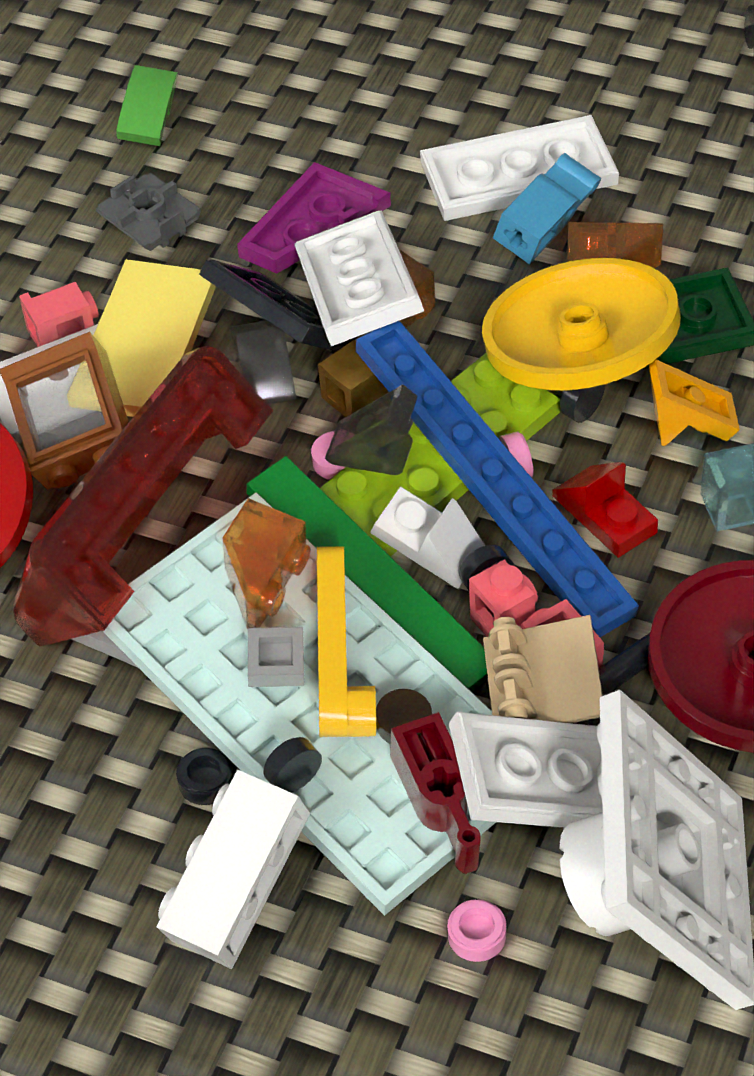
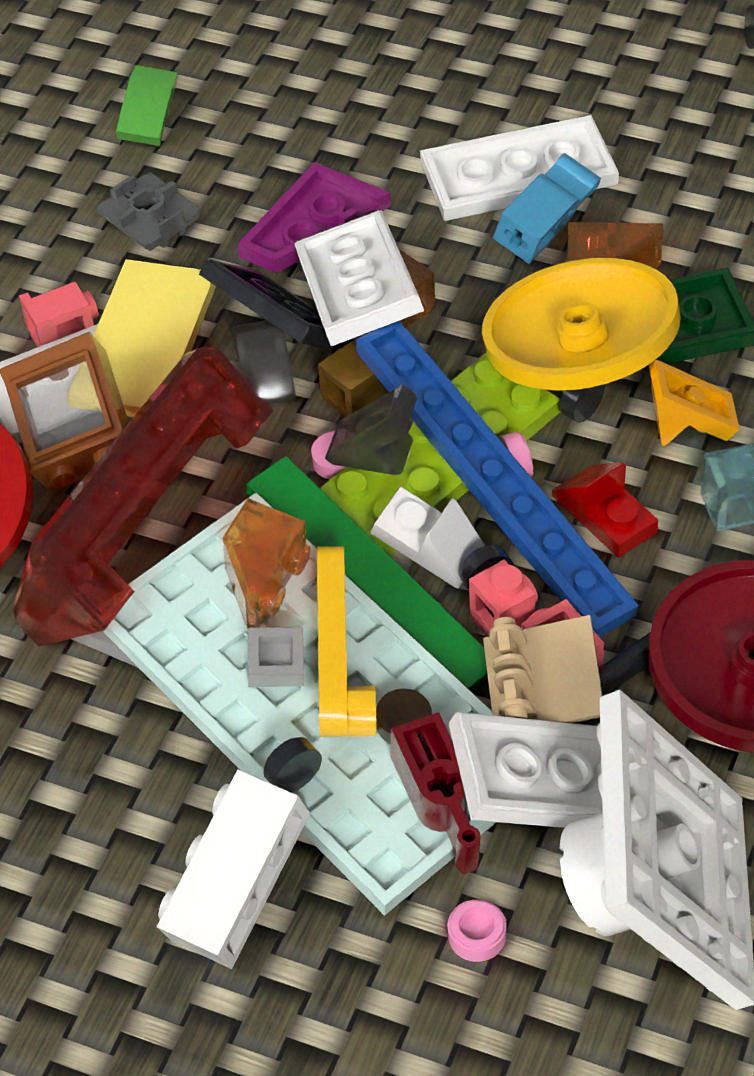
black tile [176,748,233,805] -> none

